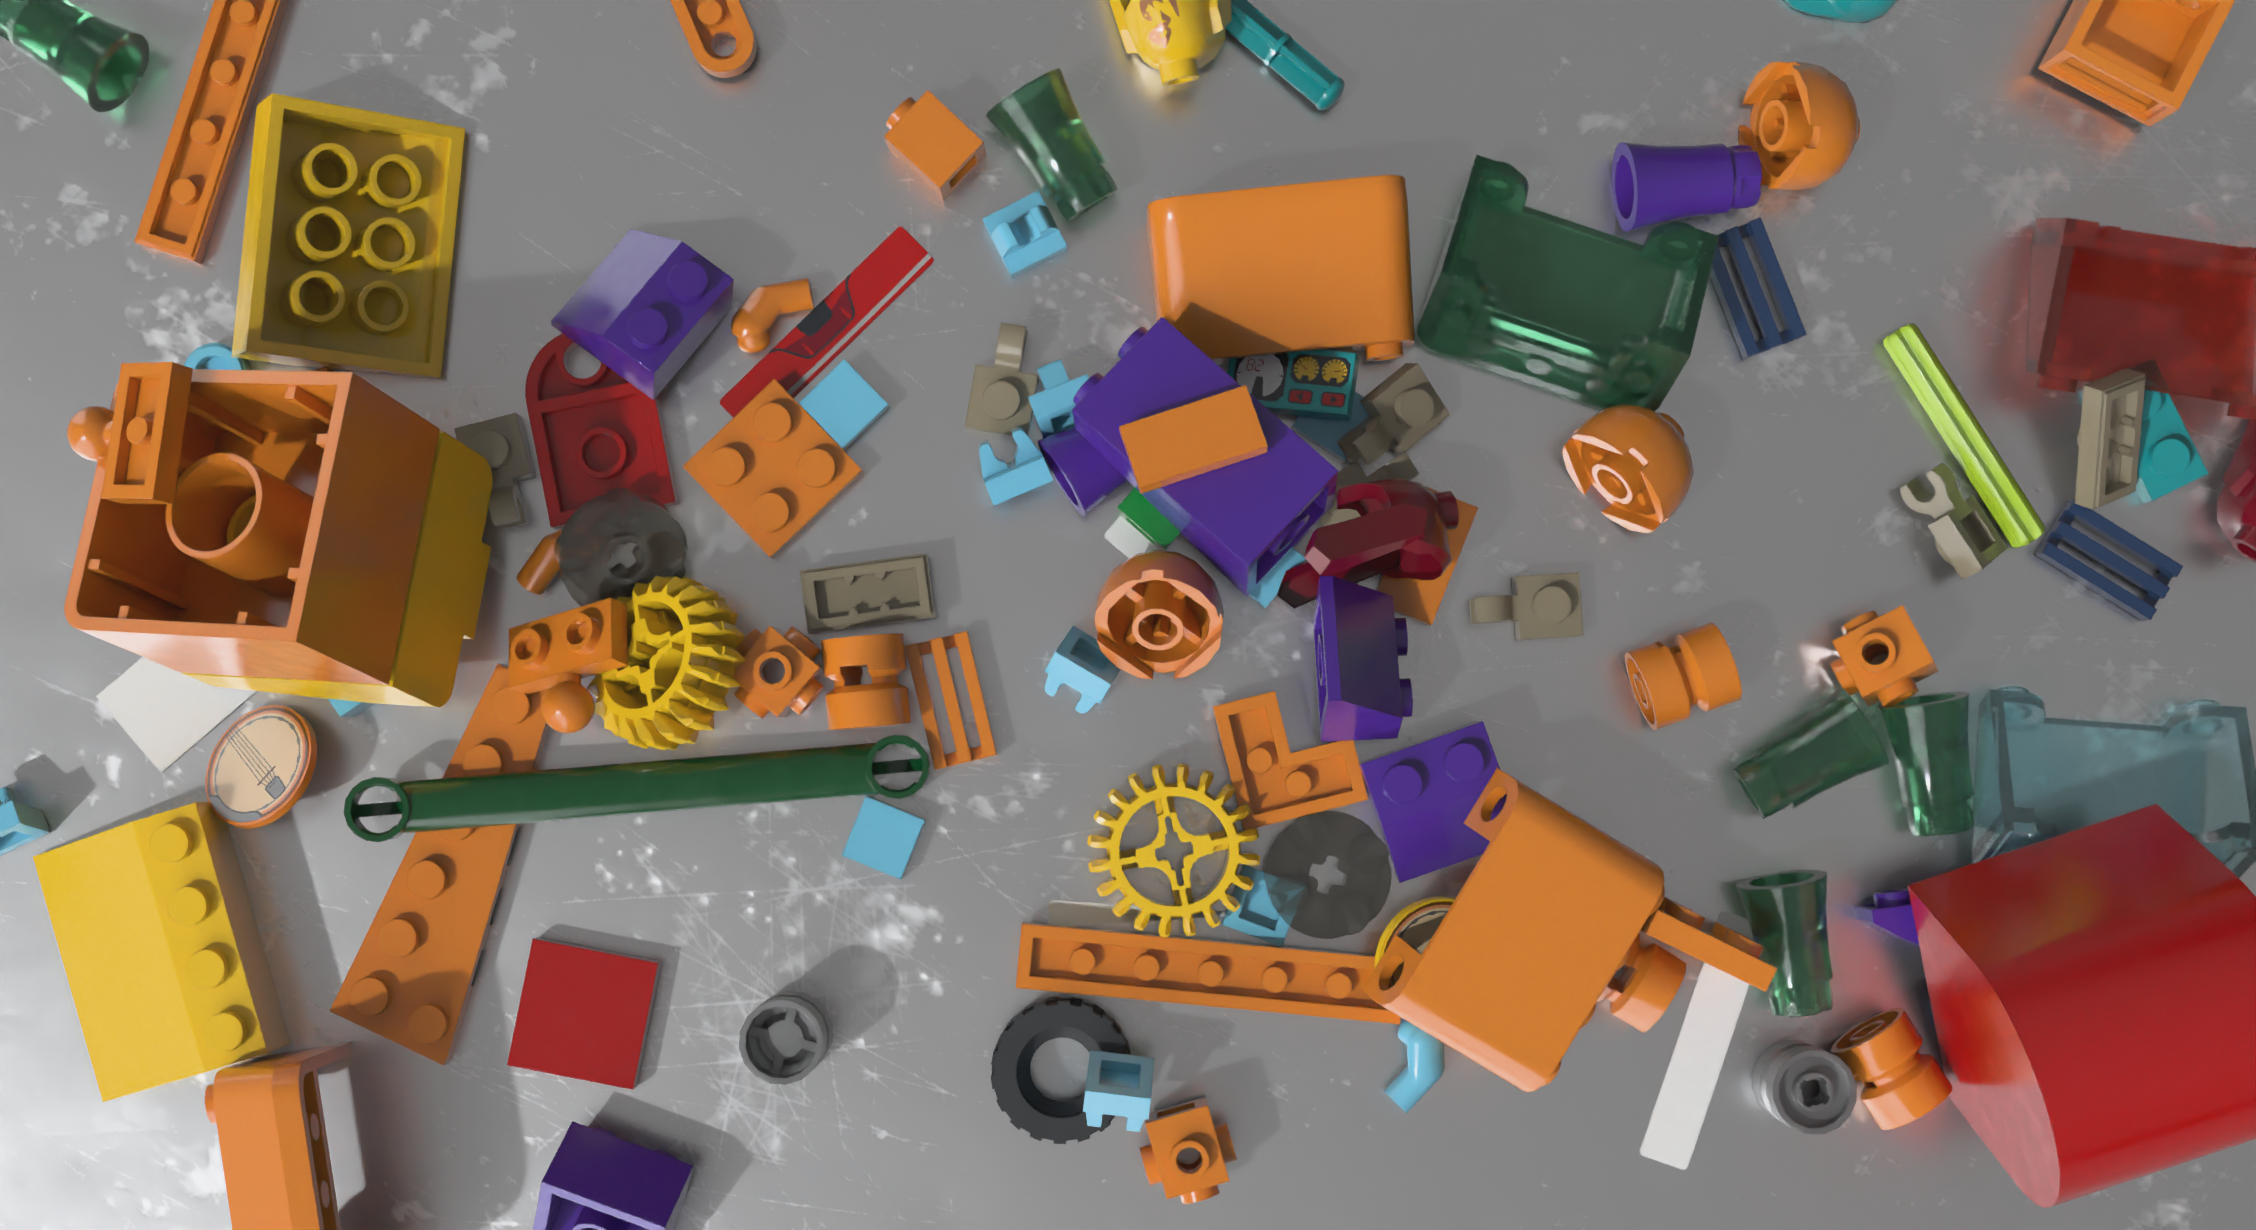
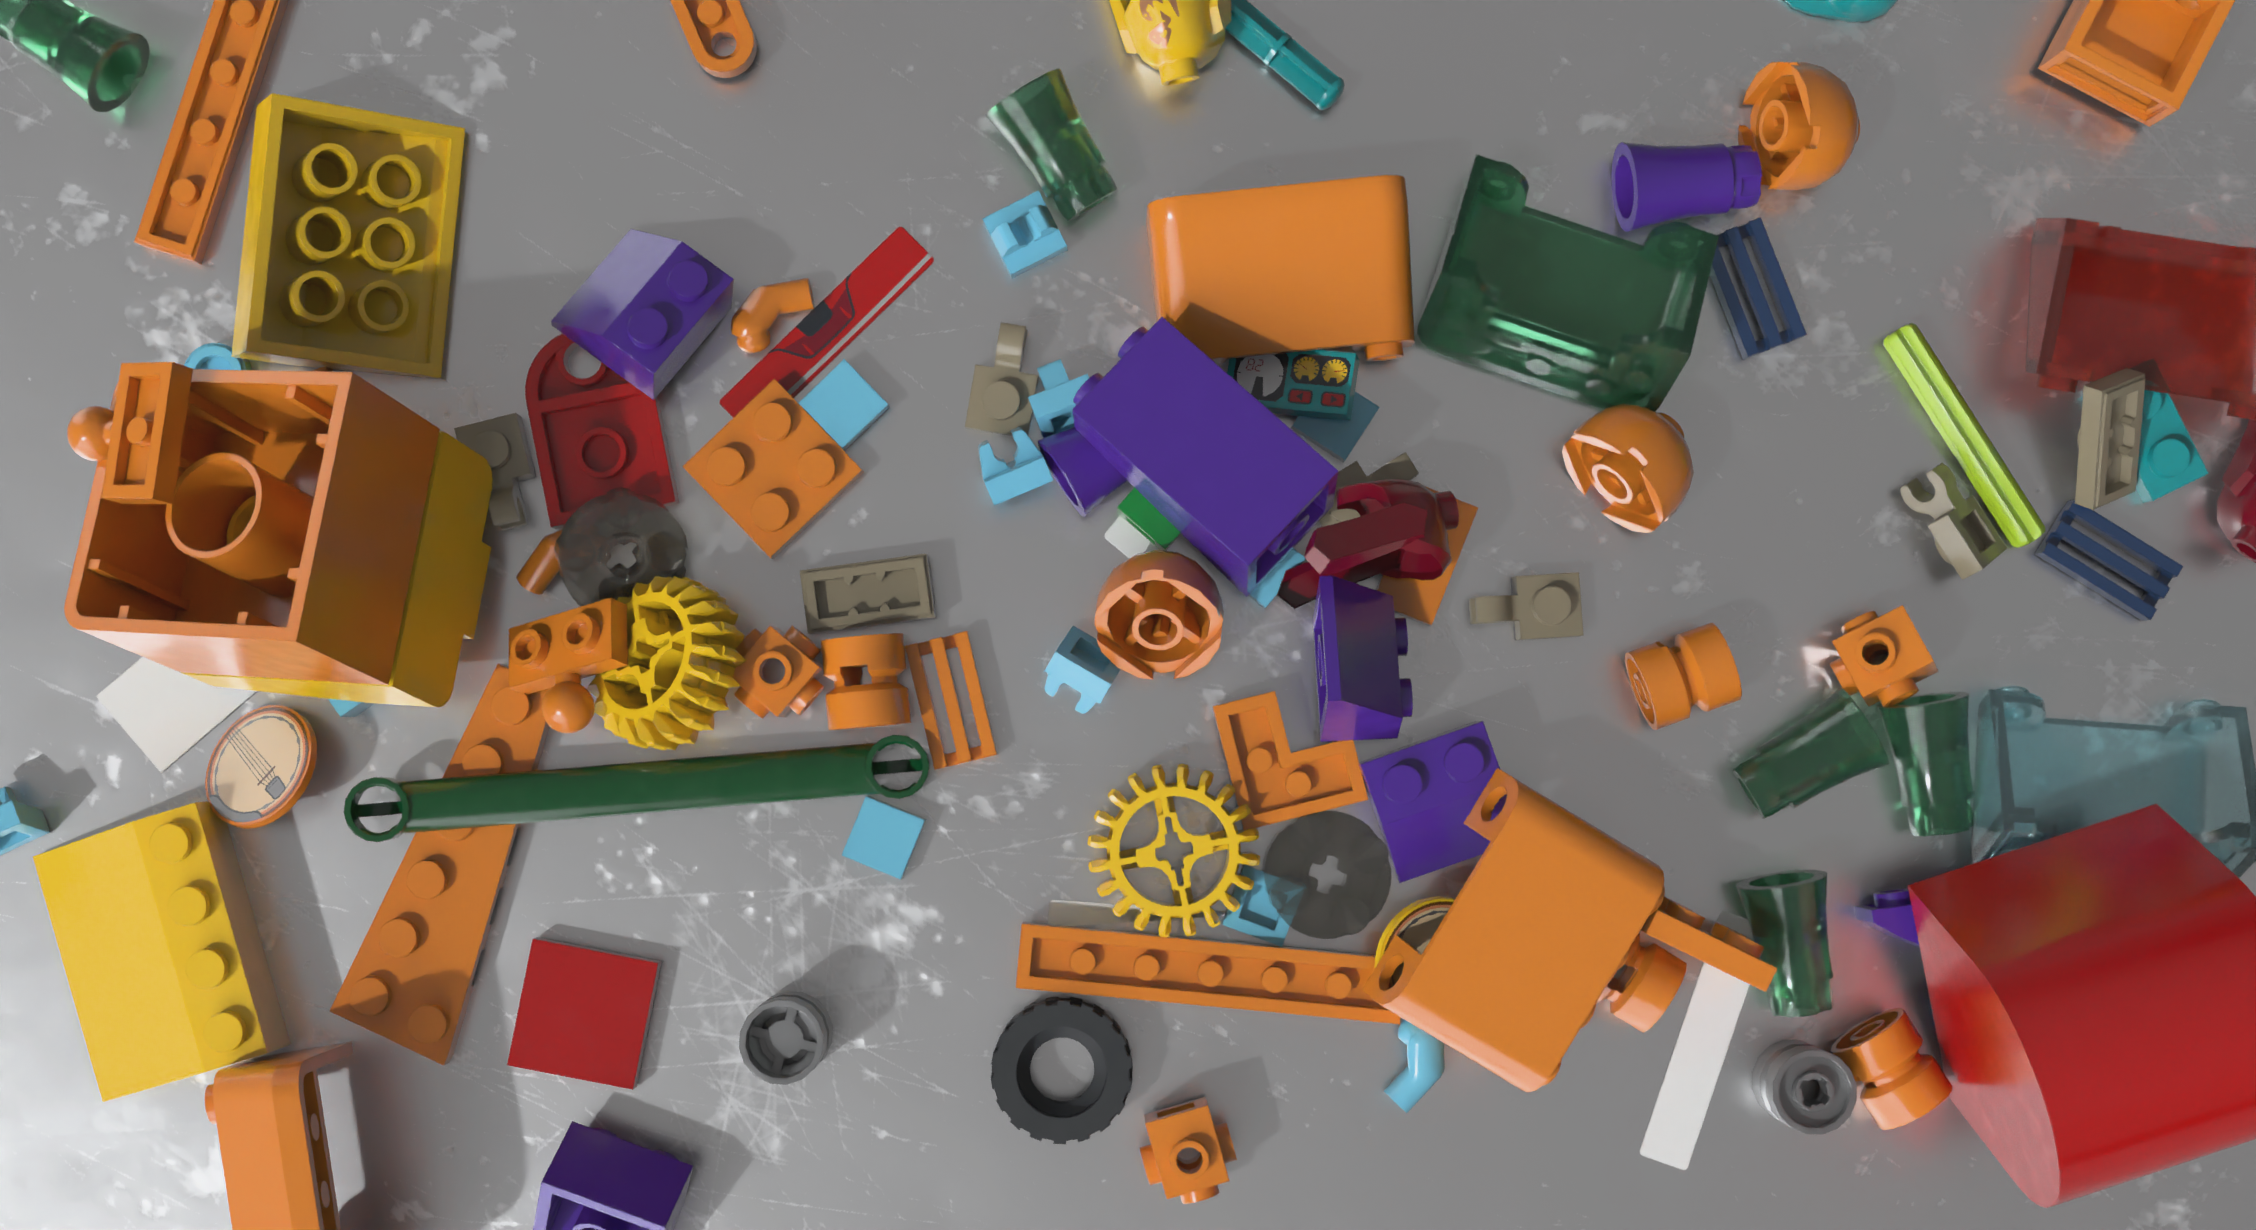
orange brick [884,90,987,201] -> none
medium azure tile [1083,1050,1154,1132] -> none
orange tile [1119,385,1268,494] -> none
dark tan plate [1337,363,1450,465] -> none

